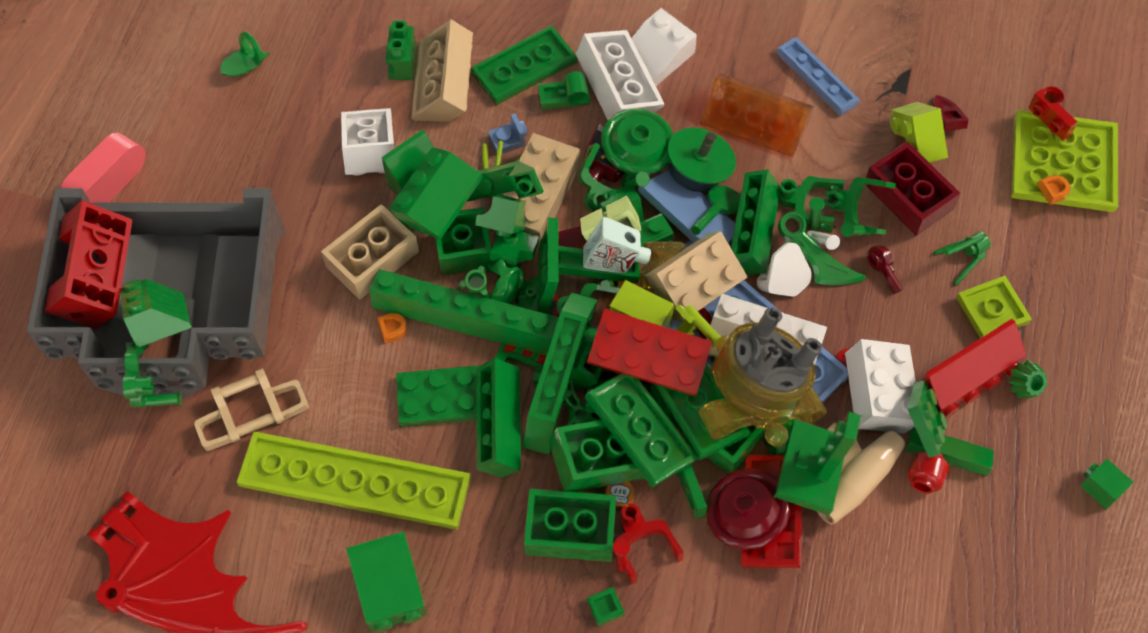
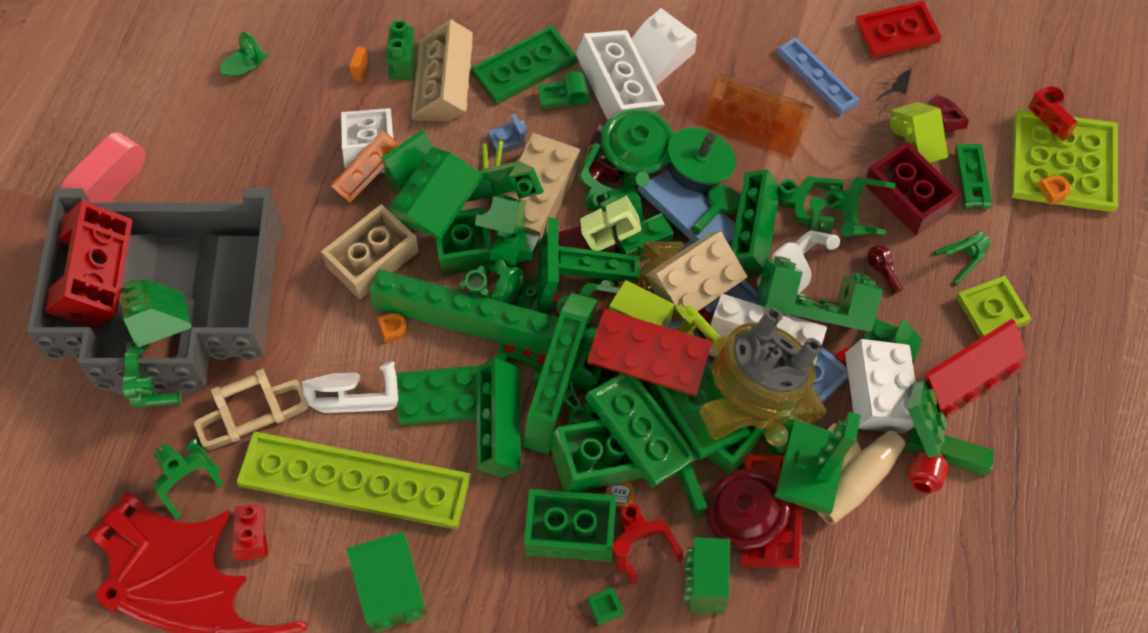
light aqua torso [583,217,651,274] -> none
green piece [778,212,866,286] -> none
green piece [1008,360,1048,399] -> none
green brick [1080,459,1134,510] -> none
none -> green piece [153,439,224,519]
none -> red plate [233,503,268,562]
none -> white piece [302,361,398,413]
none -> orange tile [331,130,400,203]
none -> orange tile [349,47,369,82]
none -> green brick [684,537,730,614]
none -> green plate [756,256,883,332]
none -> red plate [855,0,942,59]
none -> green slope [864,318,923,363]
none -> green plate [955,144,992,209]

